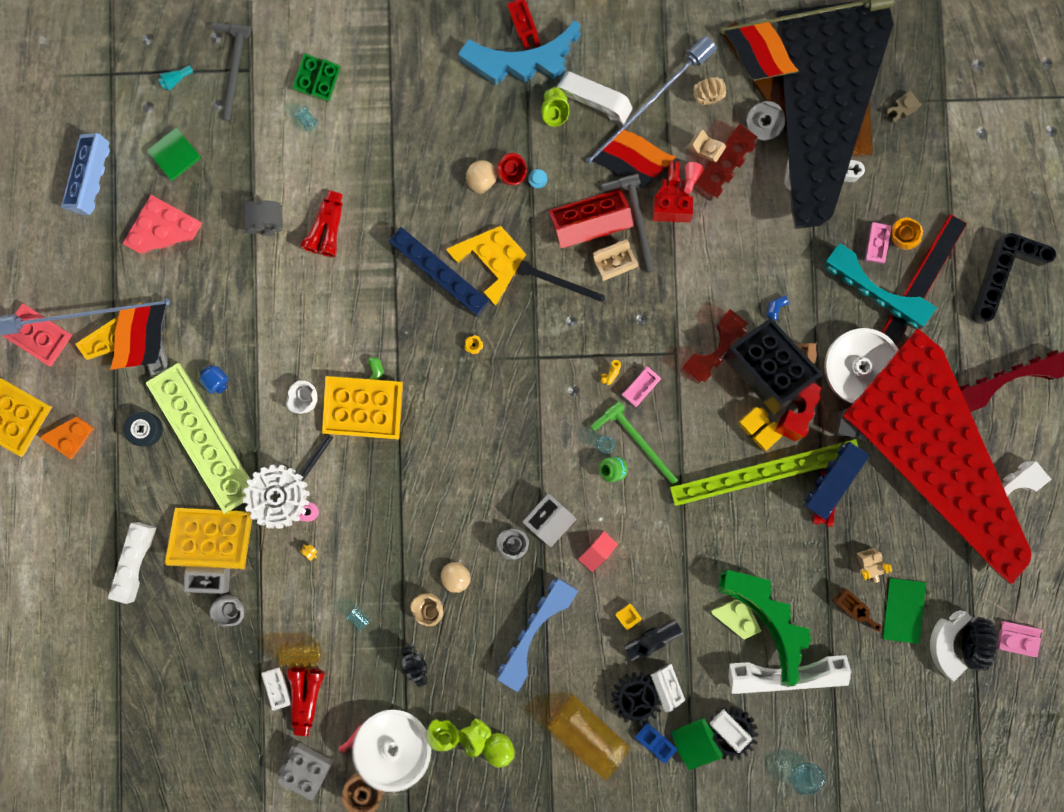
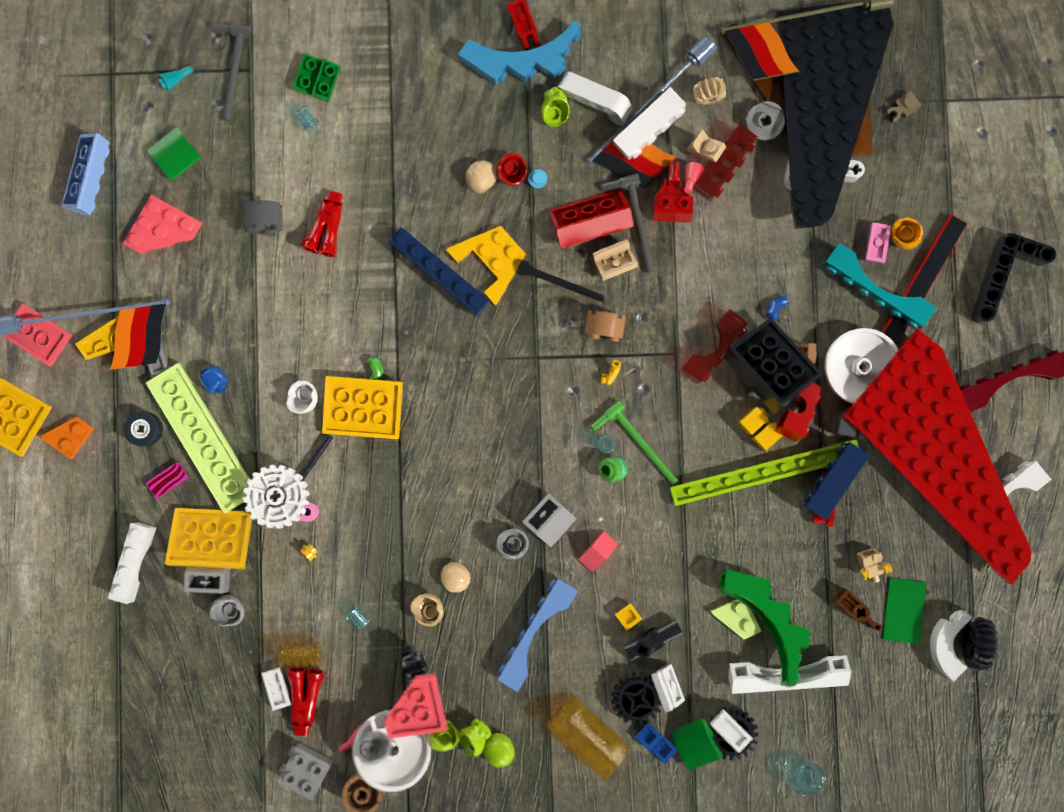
yellow plate [464,335,483,354] -> none
bright pink plate [622,366,661,407] -> none
bright pink plate [997,621,1043,657] -> none
none -> tile [146,462,190,499]
none -> light grey hair [356,731,391,765]
none -> coral plate [384,673,447,739]
none -> medium nougat brick [585,310,626,342]
none -> white wedge [613,87,686,160]

